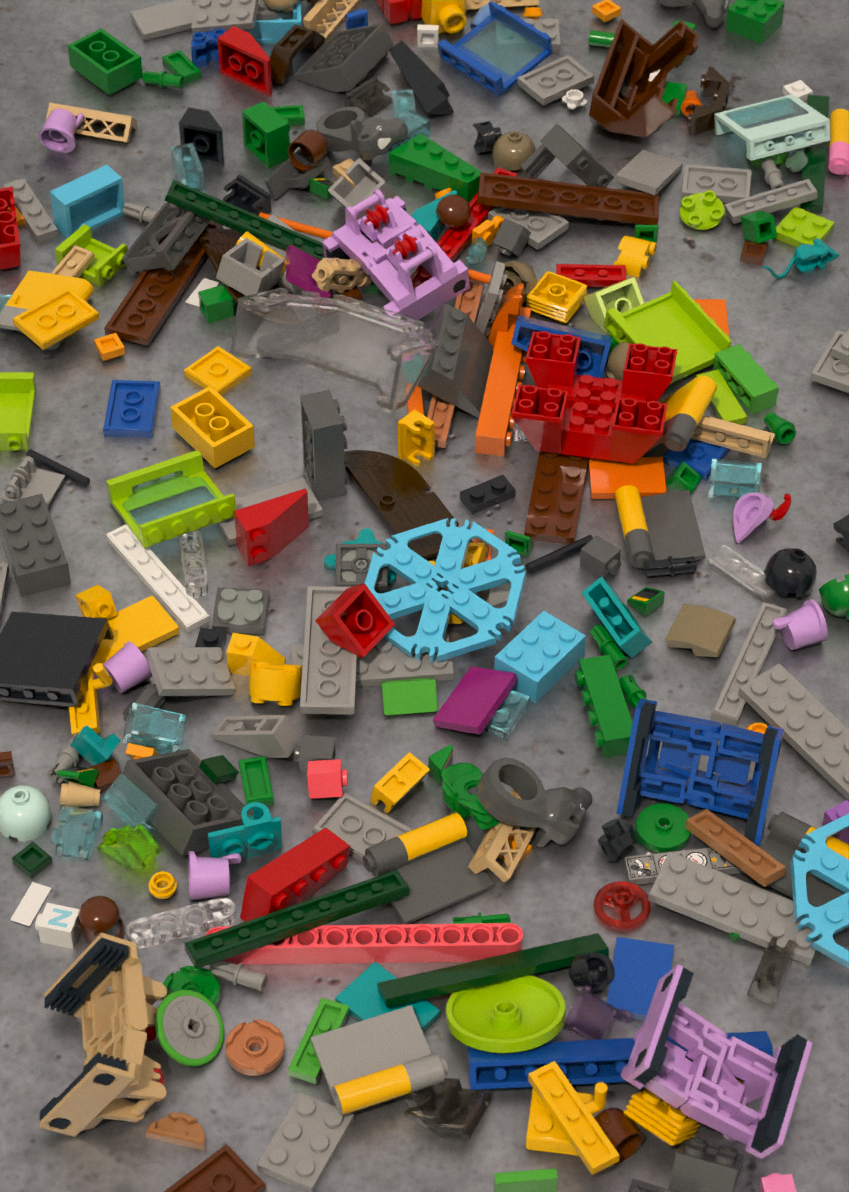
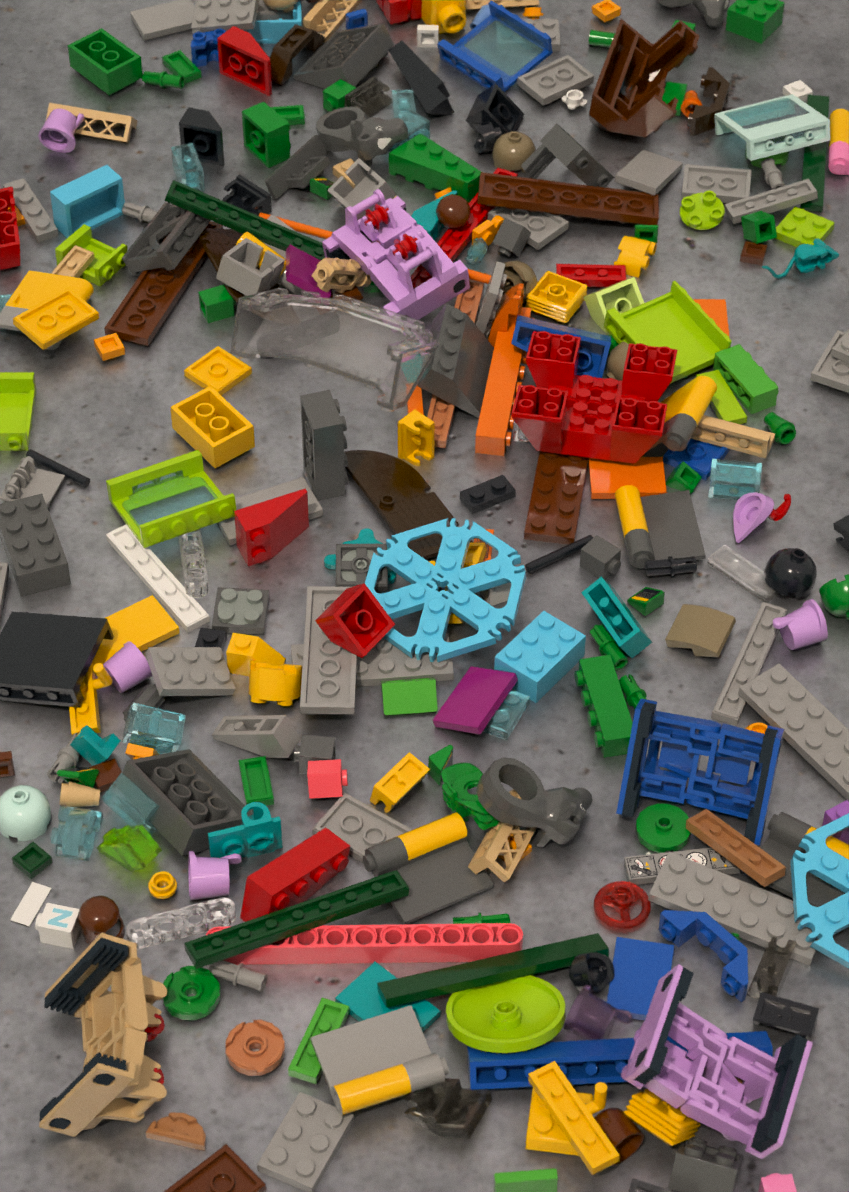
yellow brick [75,584,118,620] -> none
blue tile [103,380,161,438] -> none
light grey wheel [155,990,224,1067] -> none
white sticker [185,278,219,307] -> none
dark green tile [199,755,239,784] -> none
reddish brown helmet [288,130,328,171] -> none
green slope [505,530,534,557] -> none
black piece [598,819,641,862] -> none
sand green tile [785,151,808,173] -> none
none -> green brick [323,79,357,112]
none -> black slope [466,84,524,135]
none -> blue slope [659,910,748,1003]
none -> black hinge [753,992,819,1041]

